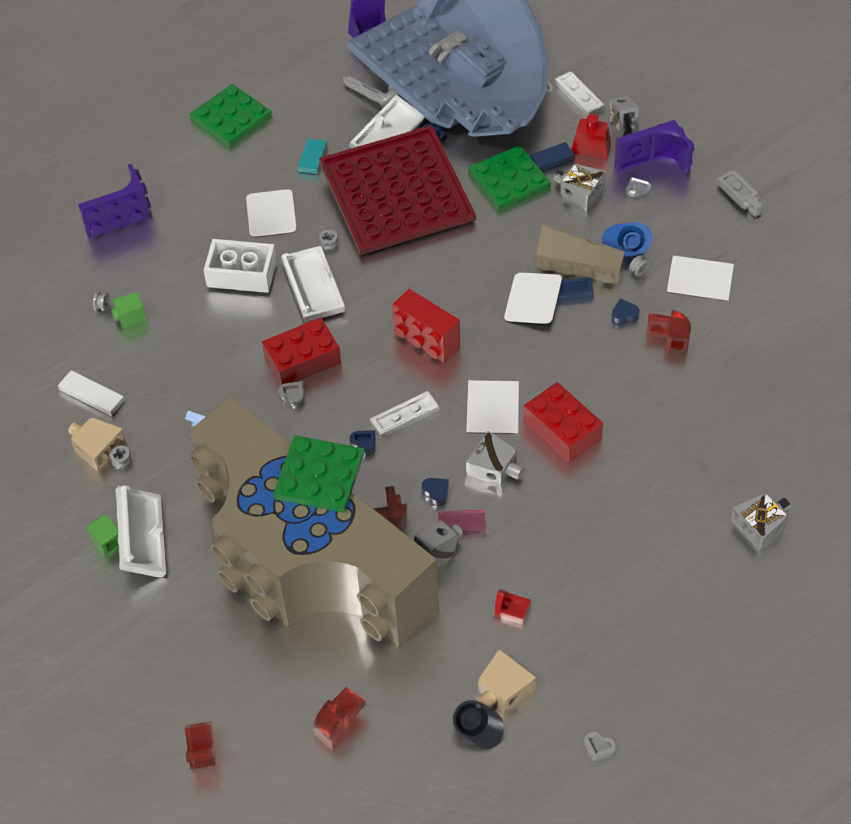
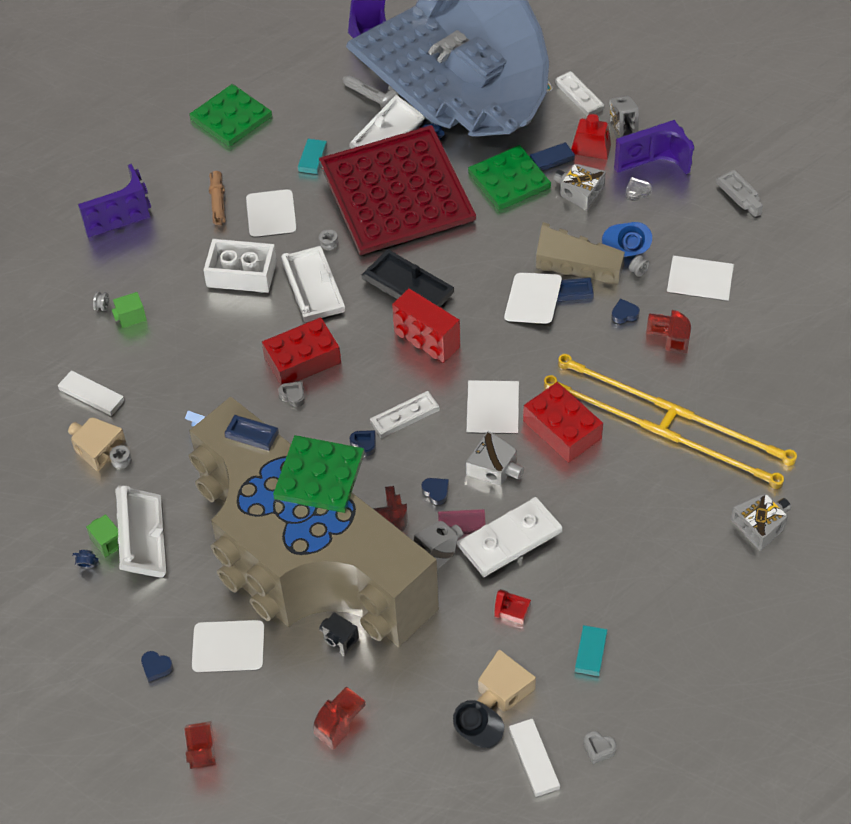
none -> dark blue plate [72,550,99,568]
none -> dark blue tile [141,651,173,682]
none -> white sticker [192,620,264,672]
none -> medium nougat pin [209,171,226,225]
none -> dark blue tile [225,415,279,451]
none -> black brick [319,612,359,656]
none -> black container [361,249,454,307]
none -> white container [457,497,562,577]
none -> white tile [509,718,560,797]
none -> yellow bar [544,354,797,489]
none -> teal tile [575,625,608,676]

